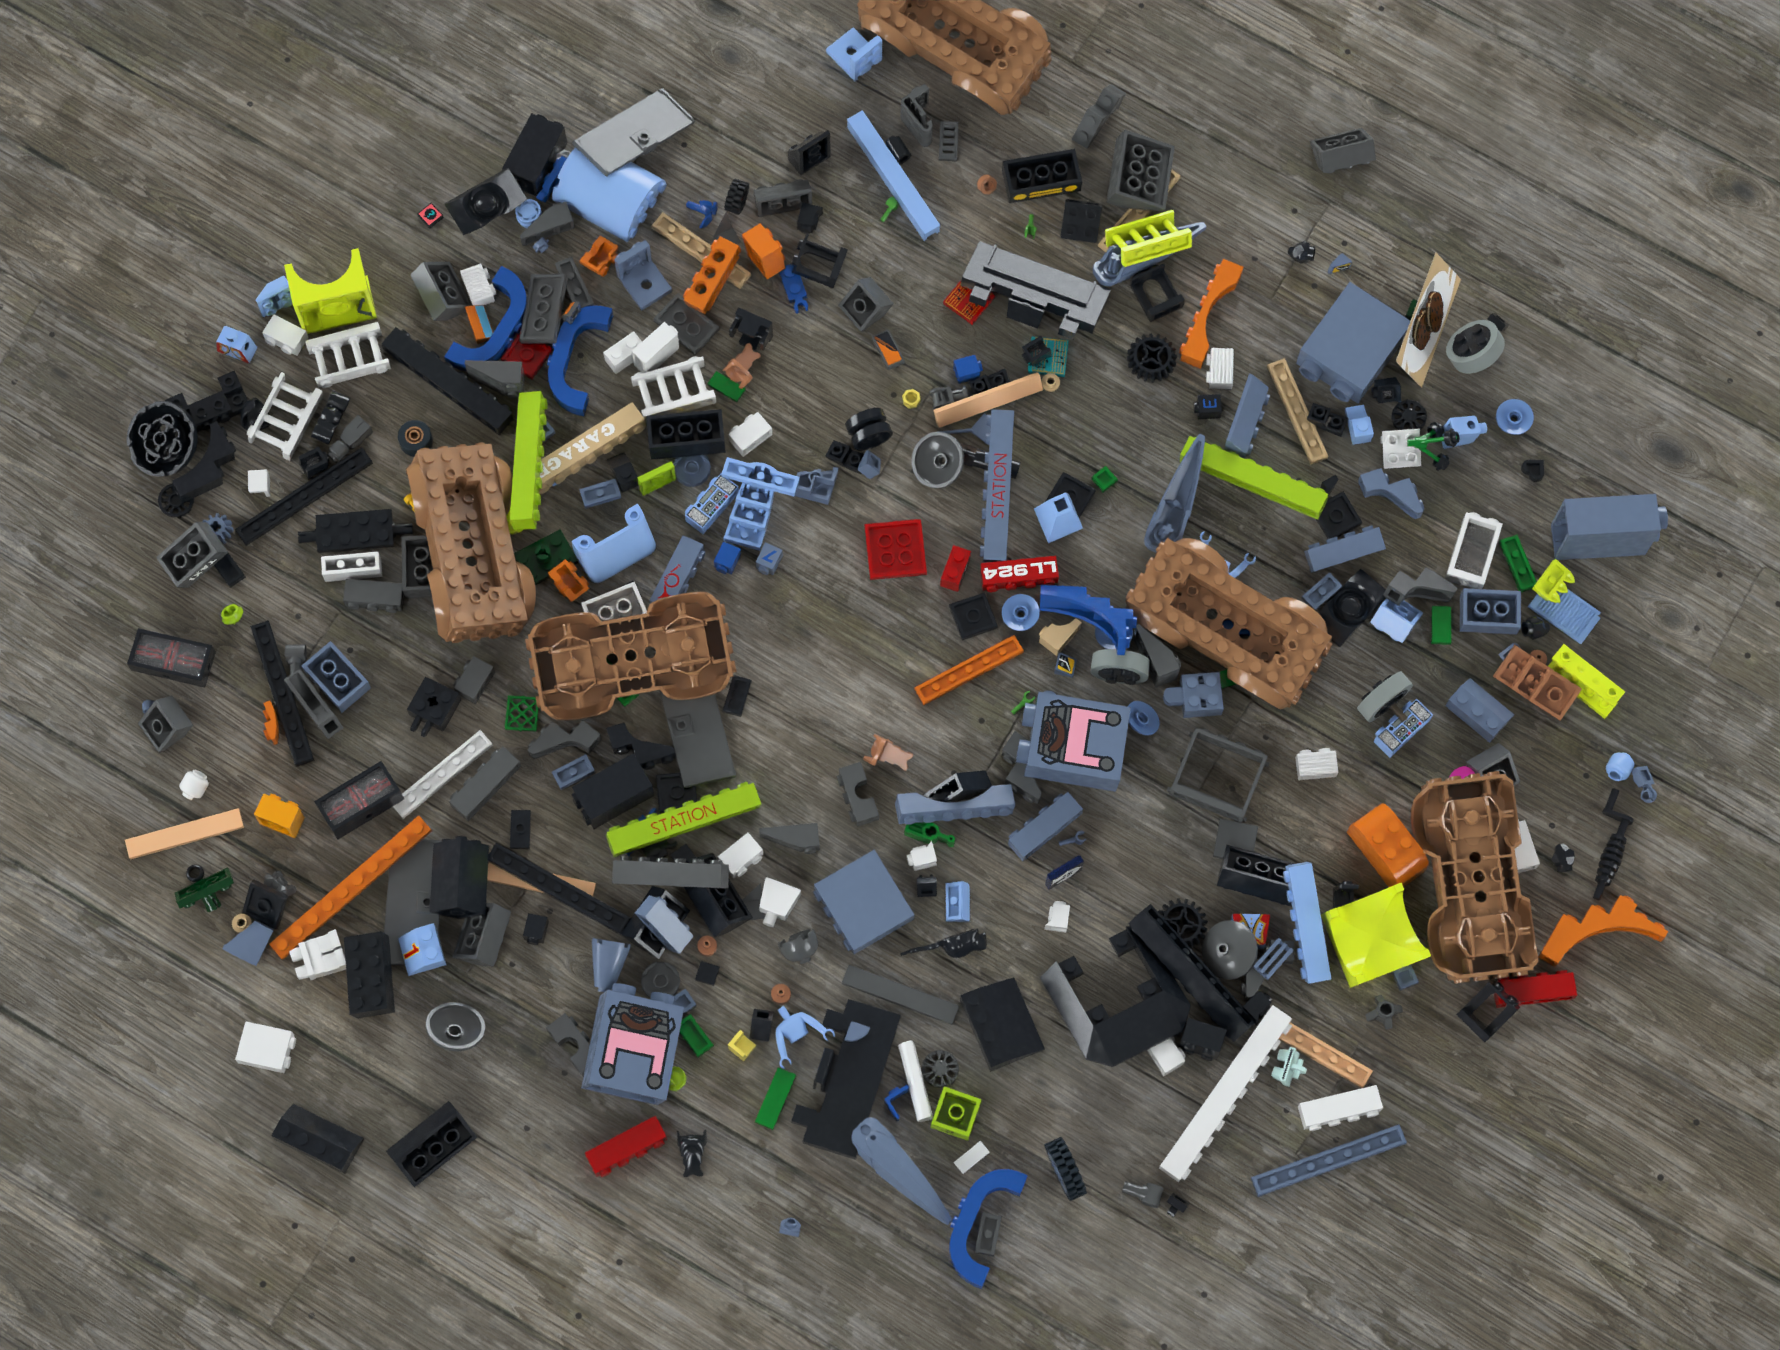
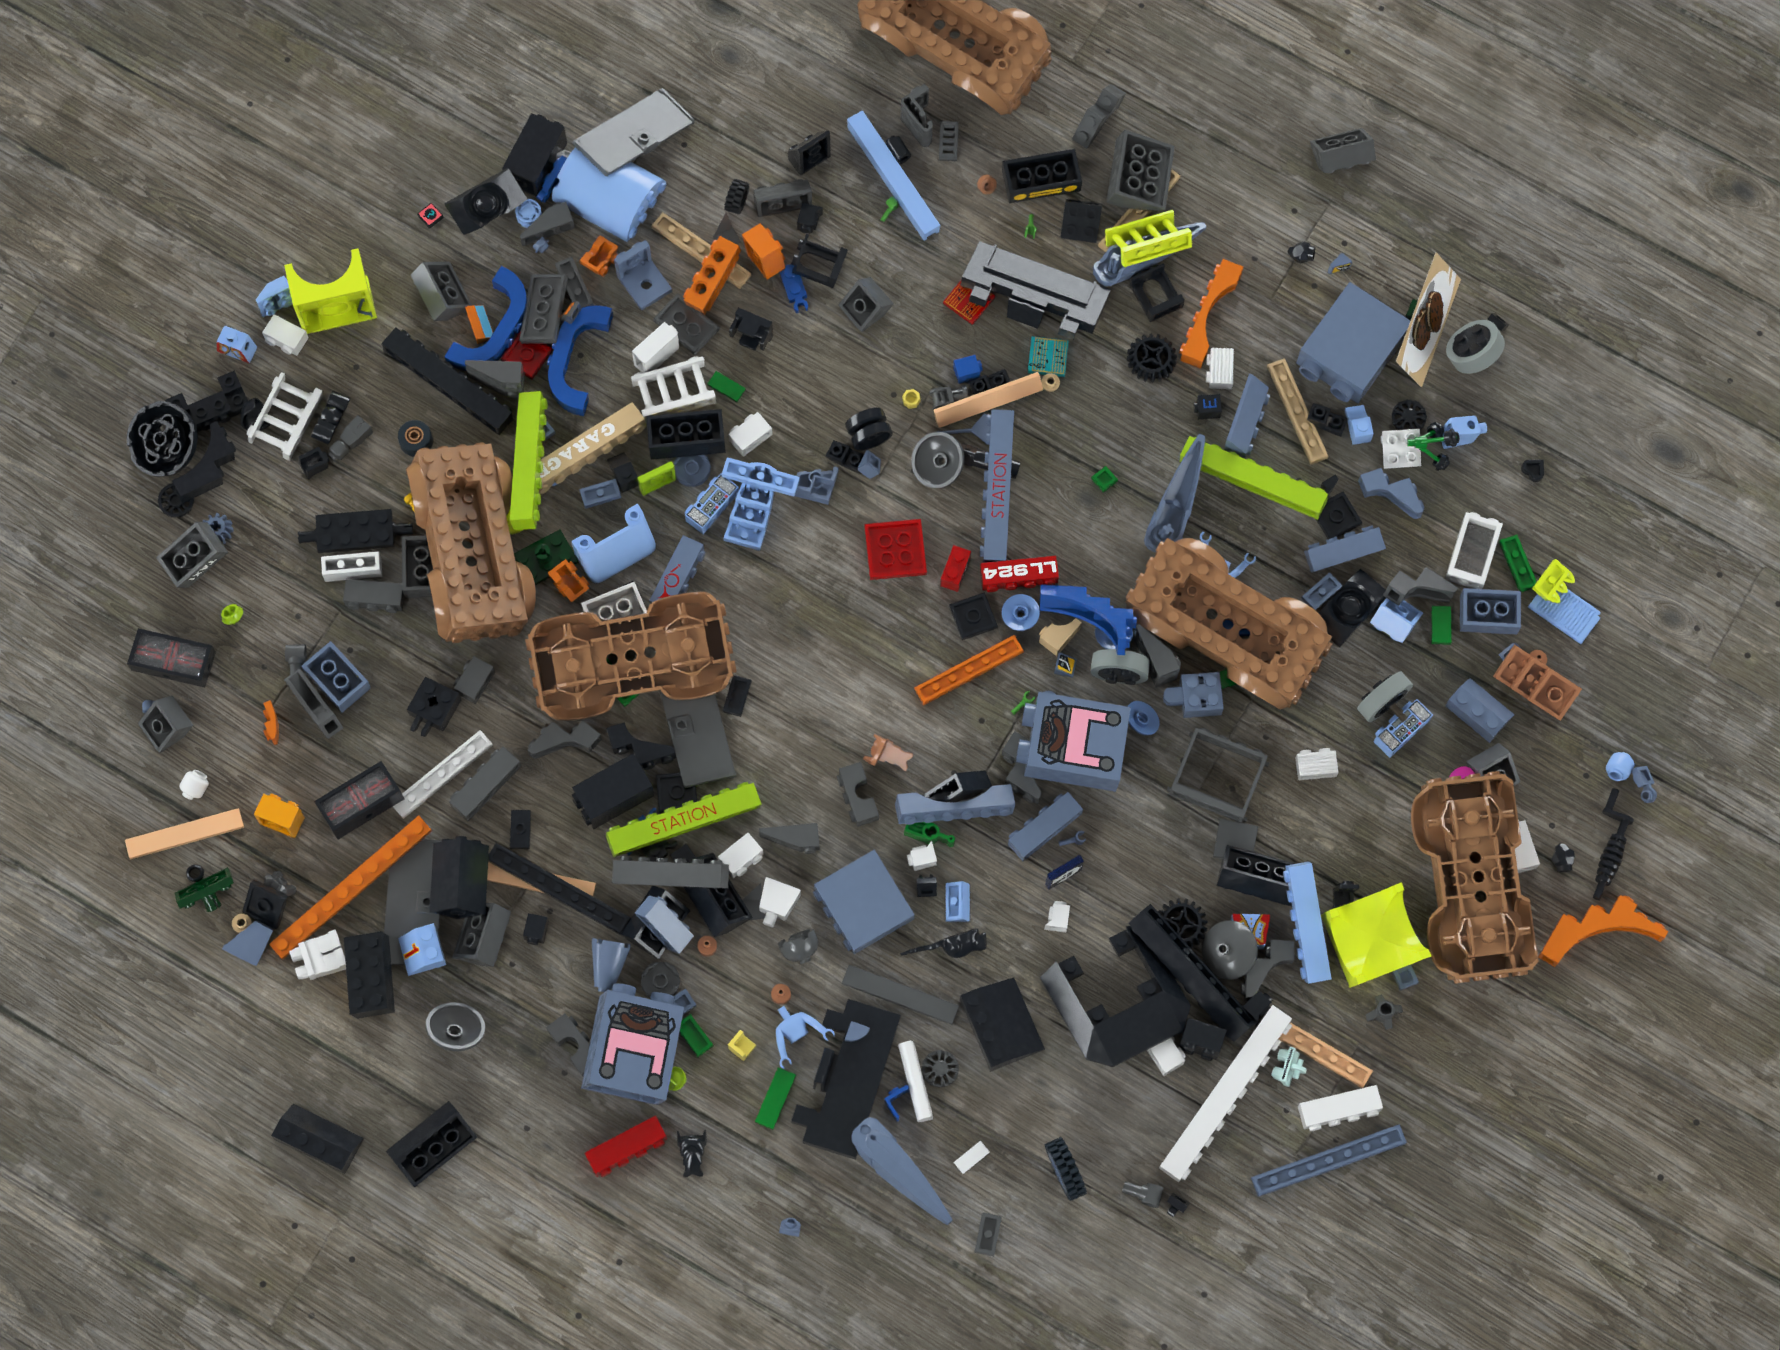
black tile [214,553,246,588] -> none
black tile [235,447,373,546] -> none
white brick [235,1022,296,1073] -> none
white panel [248,469,270,497] -> none
black tile [250,620,315,767] -> none
white fence [305,322,391,388] -> none
white brick [460,263,496,306] -> none
green window [505,695,539,732] -> none
sand blue plate [552,754,595,790] -> none
white brick [603,331,642,374] -> none
blue plant [686,200,718,229] -> none
black tile [695,961,720,986] -> none
blue brick [714,542,741,575] -> none
nougat hair [723,343,761,389] -> none
black brick [749,1009,774,1042] -> none
sand blue brick [755,542,783,575] -> none
light blue bracket [826,27,882,81] -> none
slope [871,330,905,370] -> none
lime brick [931,1087,982,1141] -> none
blue arch [949,1169,1028,1289] -> none
black window [1022,336,1052,366] -> none
light blue slope [1034,492,1083,543] -> none
black tile [1045,472,1096,519] -> none
sand blue tile [1253,938,1294,980] -> none
orange brick [1347,803,1429,887] -> none
black window [1371,377,1401,404] -> none
black panel [1456,979,1521,1043] -> none
red brick [1494,970,1577,1008] -> none
medium blue dish [1496,399,1534,435] -> none
black rock [1521,616,1550,640] -> none
neon yellow fence [1548,644,1625,719] -> none
sand blue brick [1551,494,1668,560] -> none

